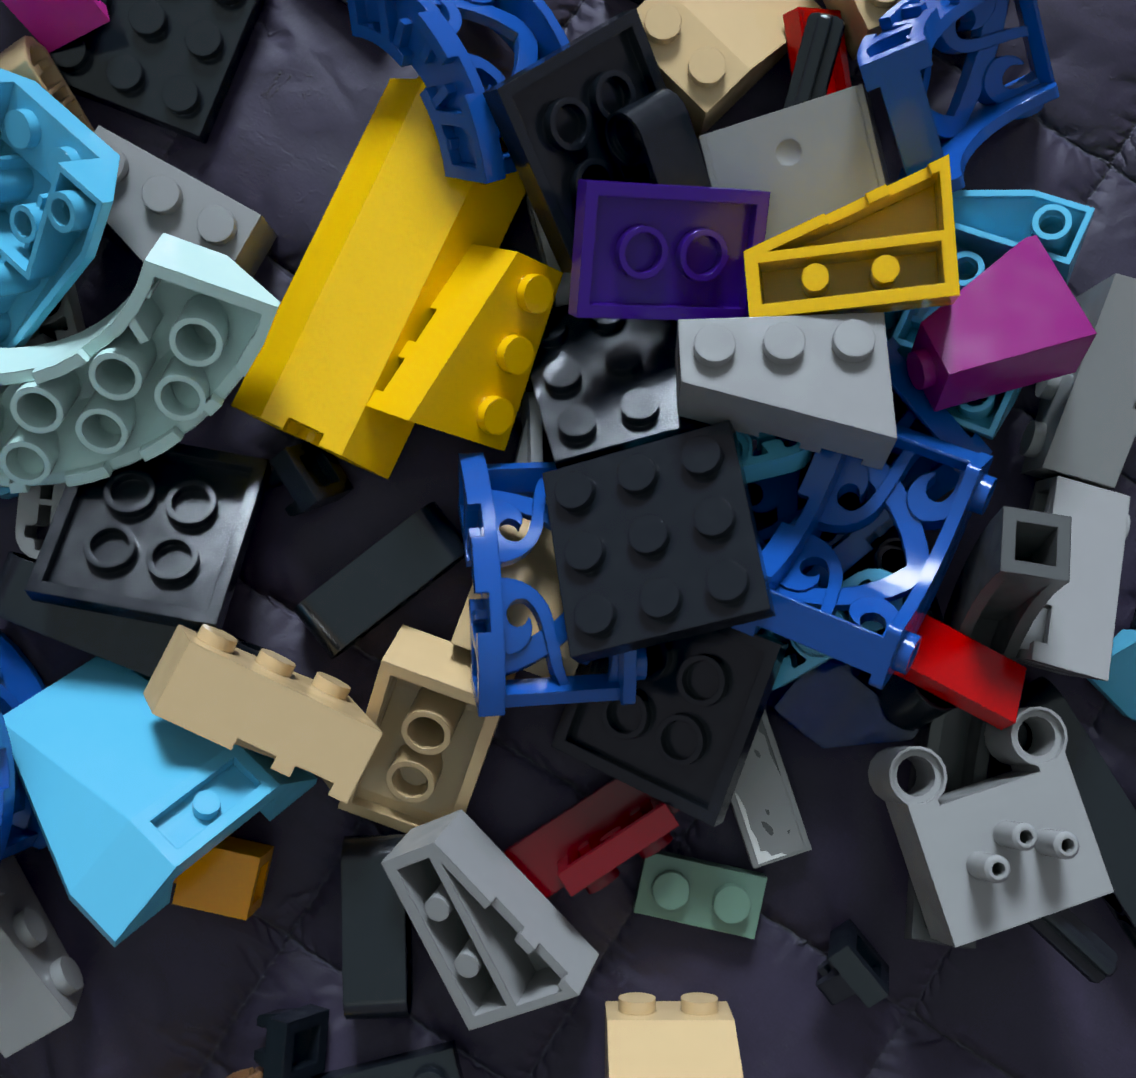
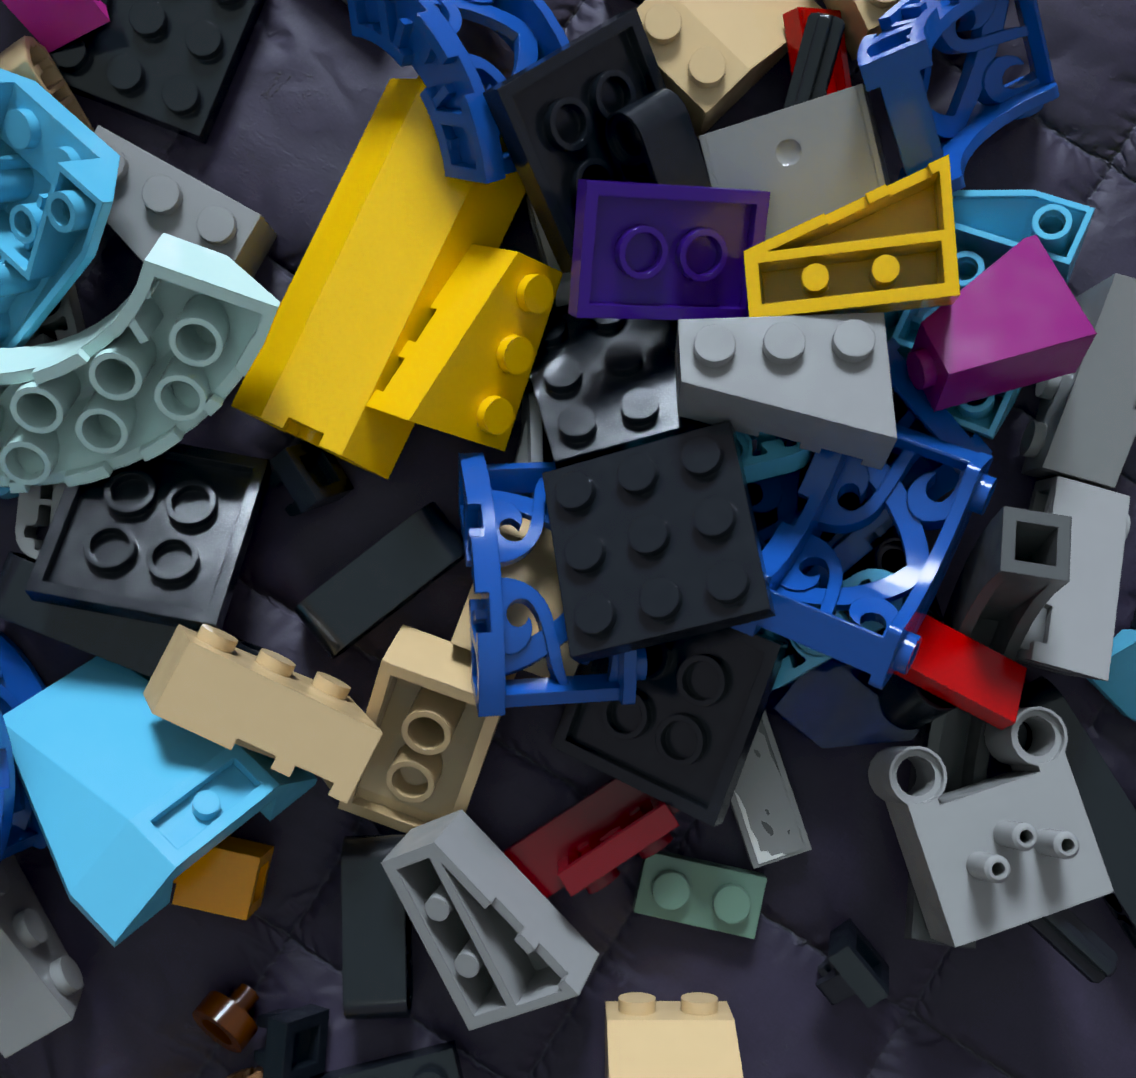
none -> reddish brown tile [192,983,259,1053]

